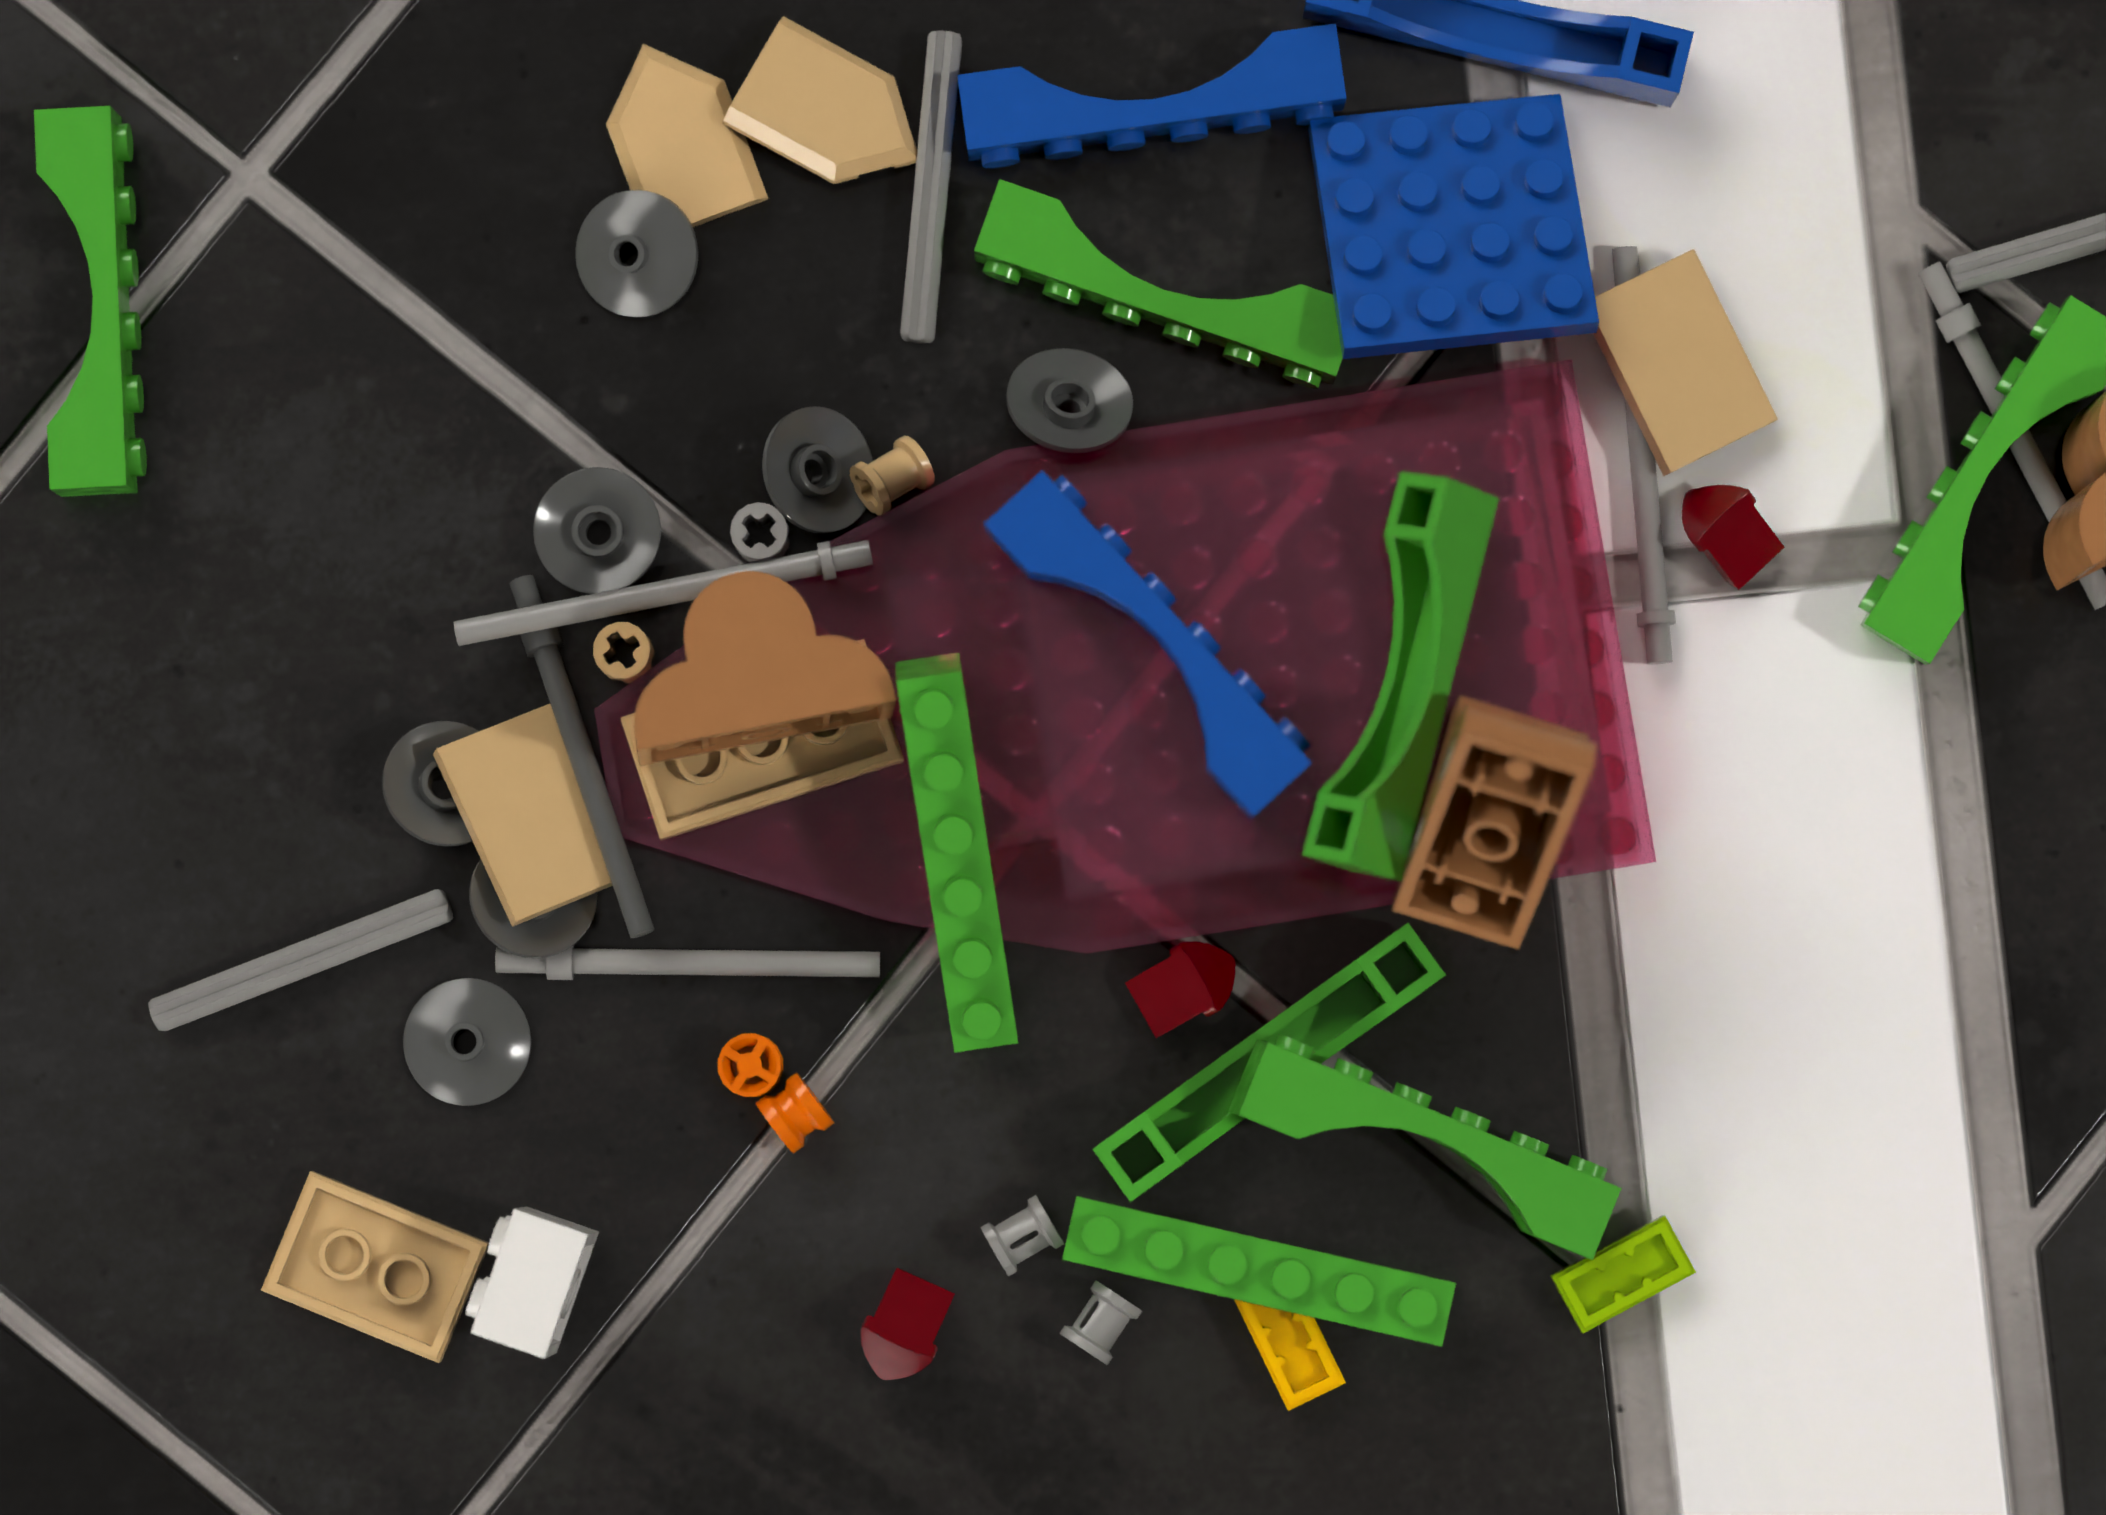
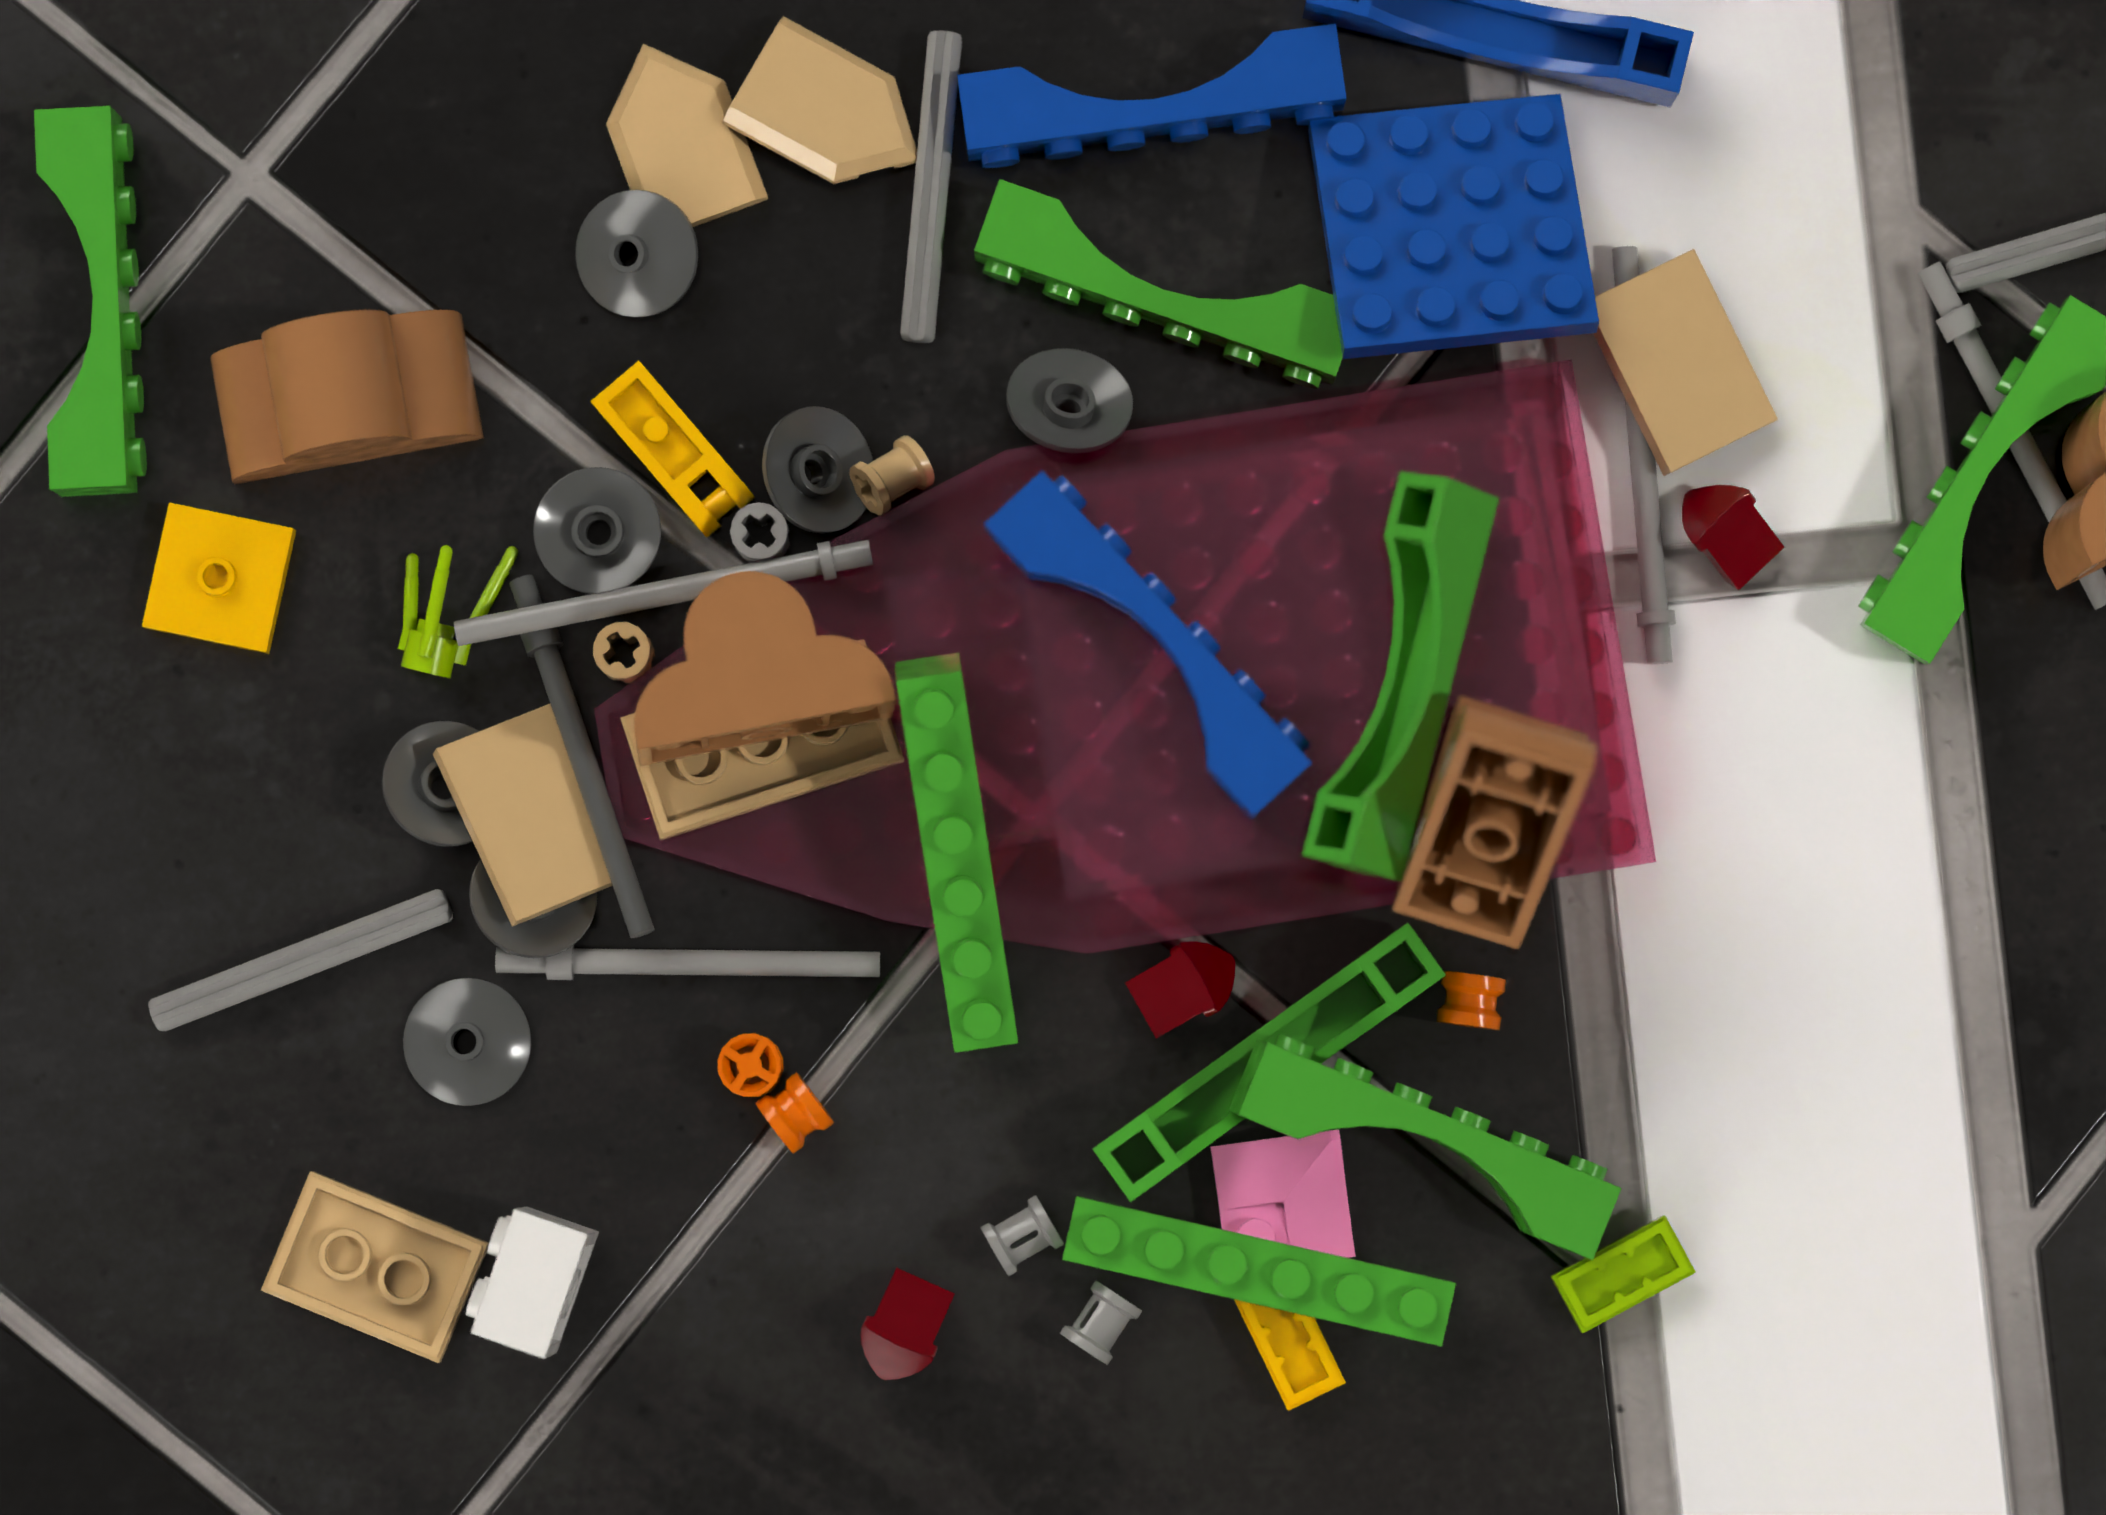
none -> yellow plate [142,502,296,654]
none -> medium nougat brick [210,310,484,484]
none -> lime plant [398,545,518,678]
none -> yellow plate [590,360,755,538]
none -> bright pink plate [1210,1129,1356,1258]
none -> orange wheel [1436,971,1506,1031]

